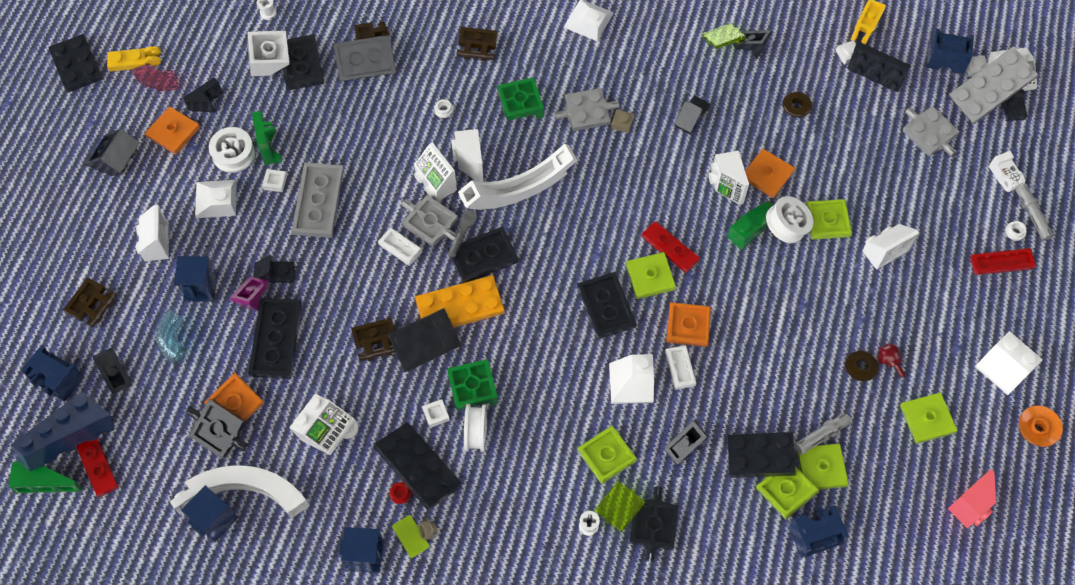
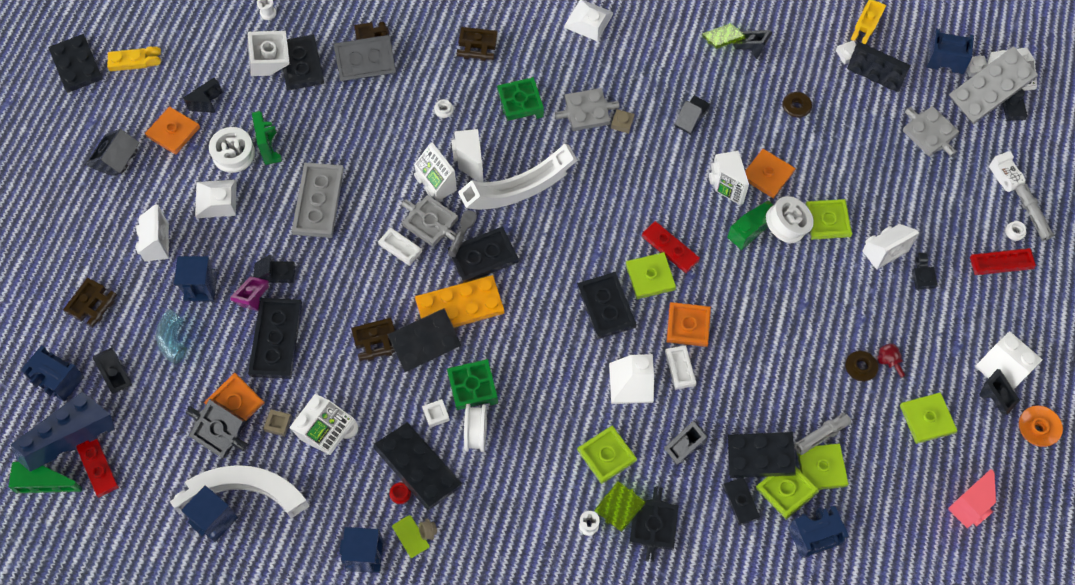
clear pink tile [131,63,180,91] -> none
white plate [262,169,287,192] -> none
none -> dark tan plate [263,409,292,437]
none -> black plate [723,477,760,526]
none -> black plate [912,252,938,290]
none -> black slope [979,369,1020,415]

